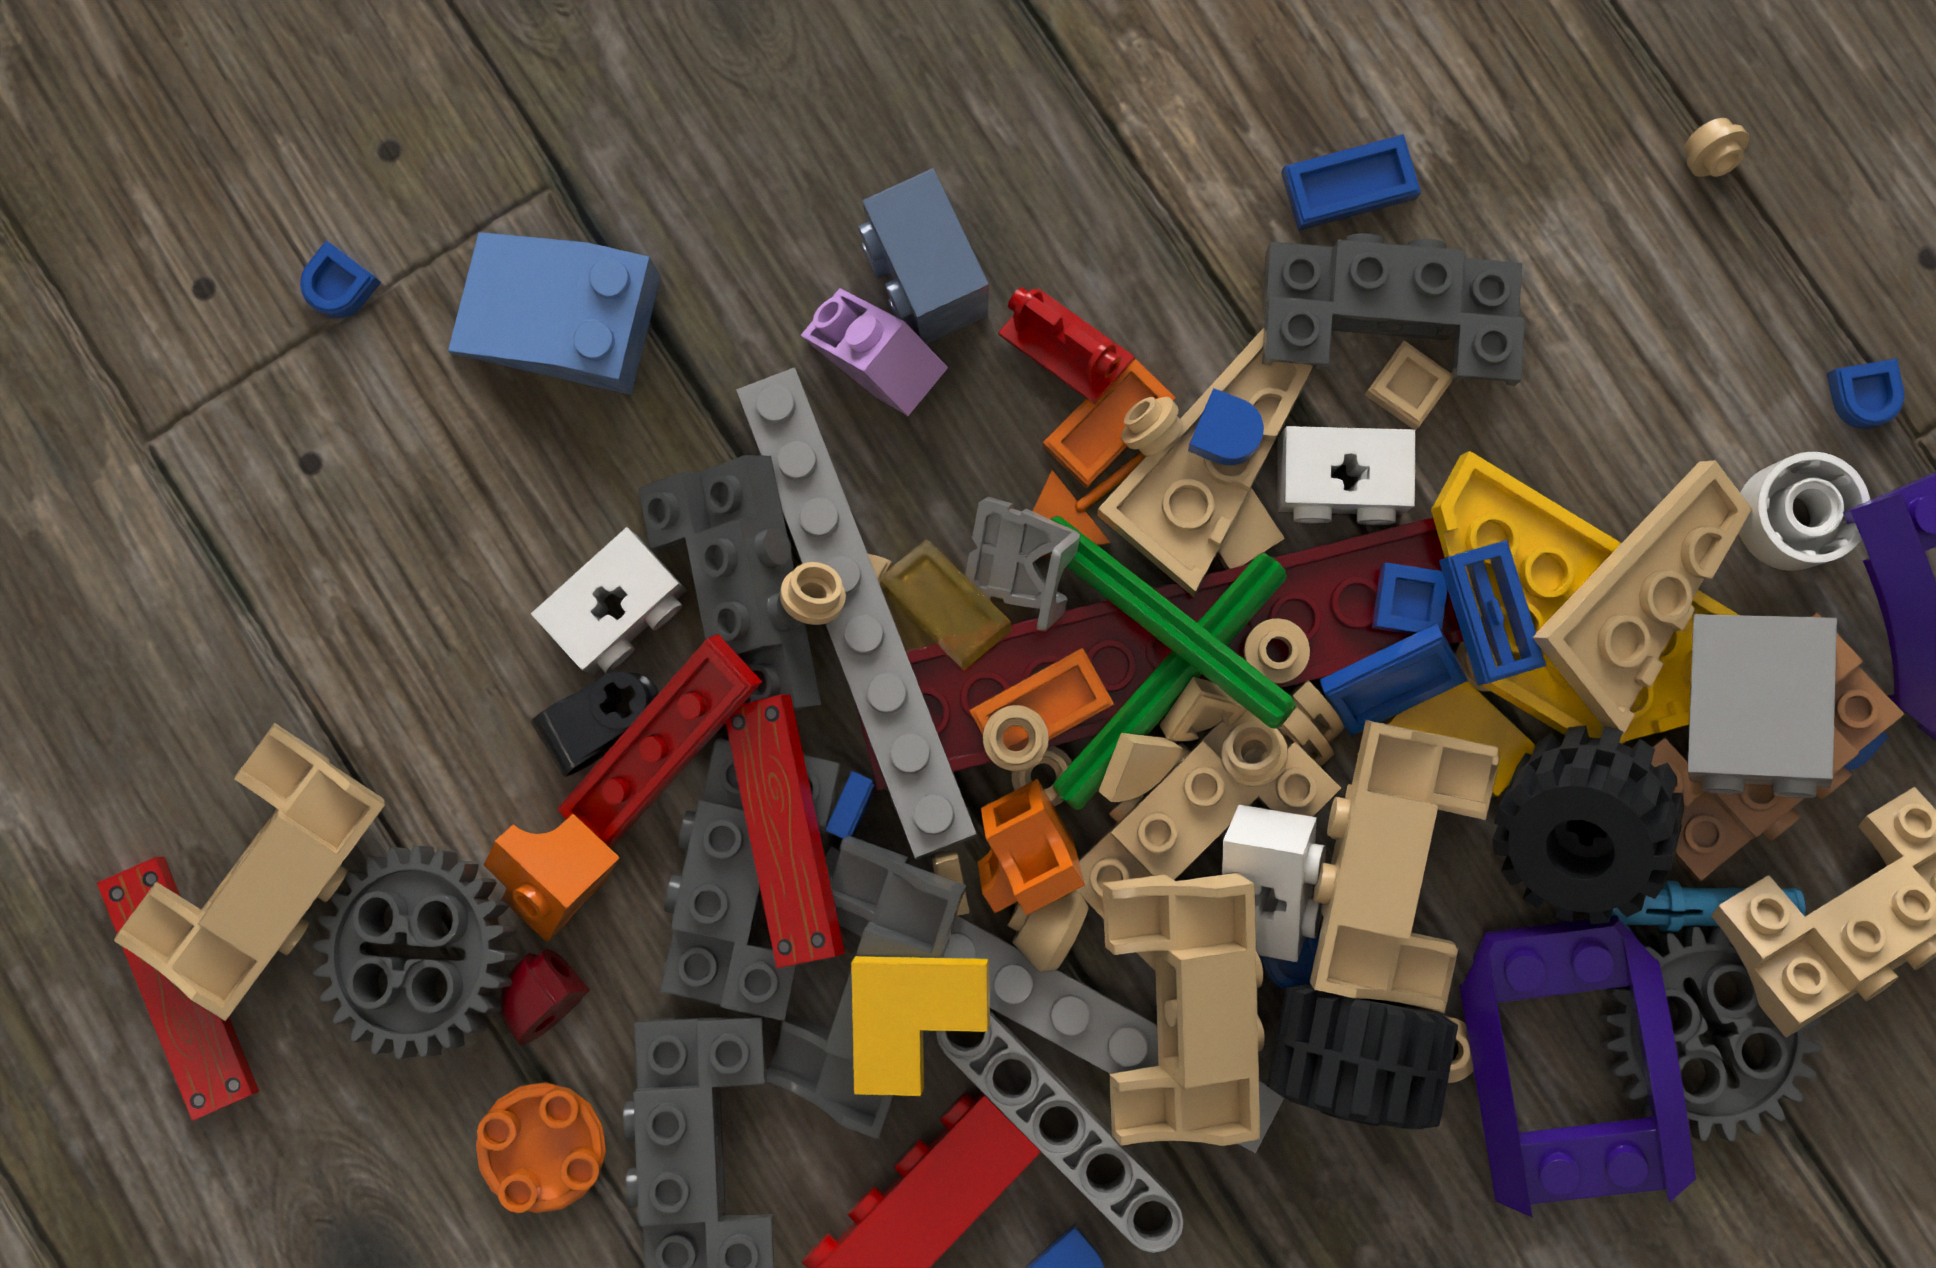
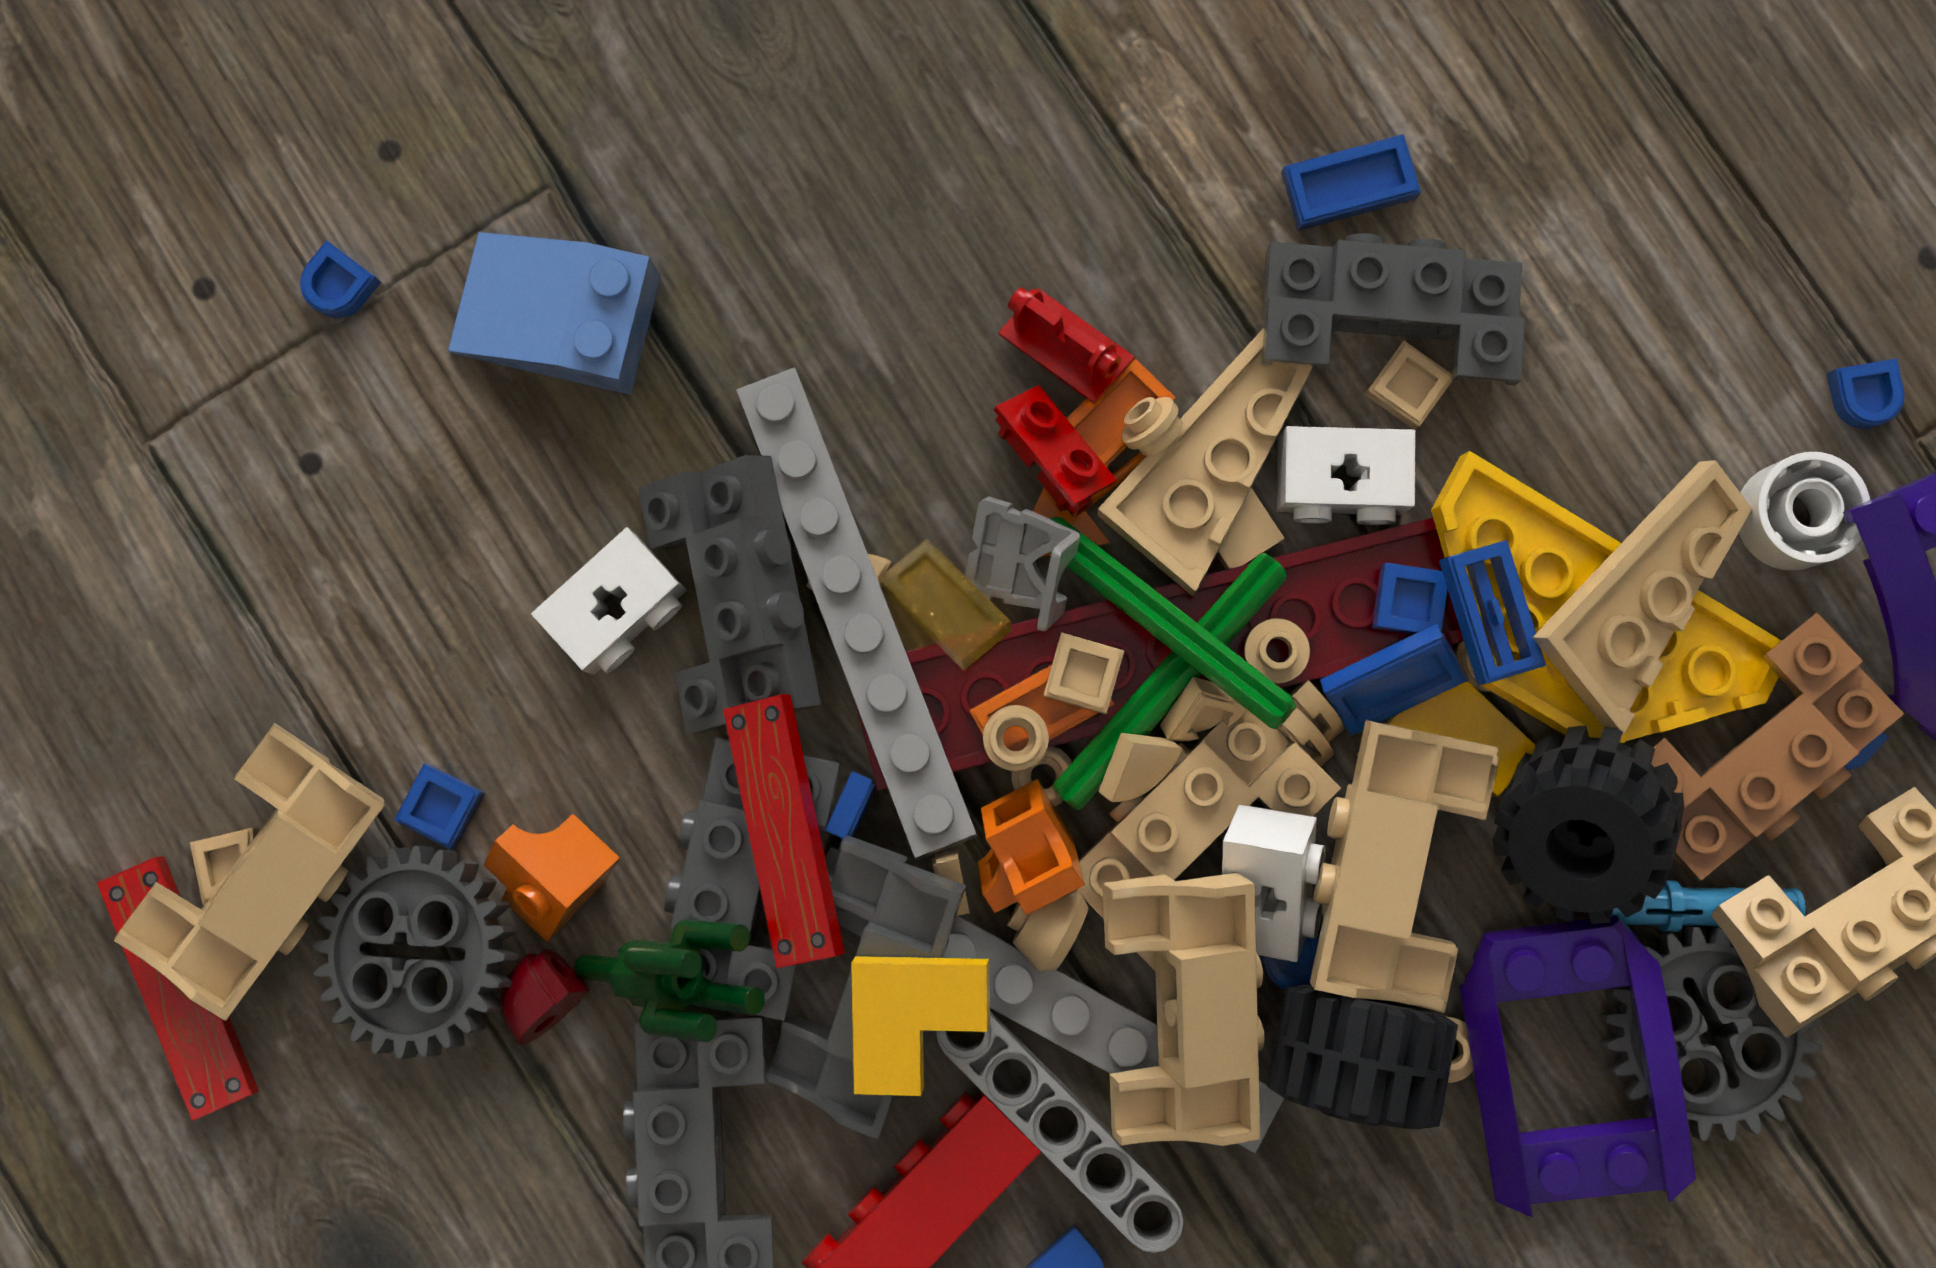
orange dish [476,1082,606,1213] -> none
black piece [531,672,659,777] -> none
red tile [557,634,762,849] -> none
tan plate [780,562,846,625] -> none
lavender slope [801,288,948,416] -> none
sand blue brick [858,168,989,344] -> none
blue tile [1188,388,1264,465] -> none
tan plate [1221,721,1288,786] -> none
tan plate [1685,118,1750,177] -> none
light grey panel [1688,614,1837,798] -> none
none -> tan tile [190,828,260,905]
none -> blue tile [394,763,485,850]
none -> dark green plant [575,920,765,1042]
none -> red hinge [994,385,1117,517]
none -> tan tile [1043,632,1124,714]

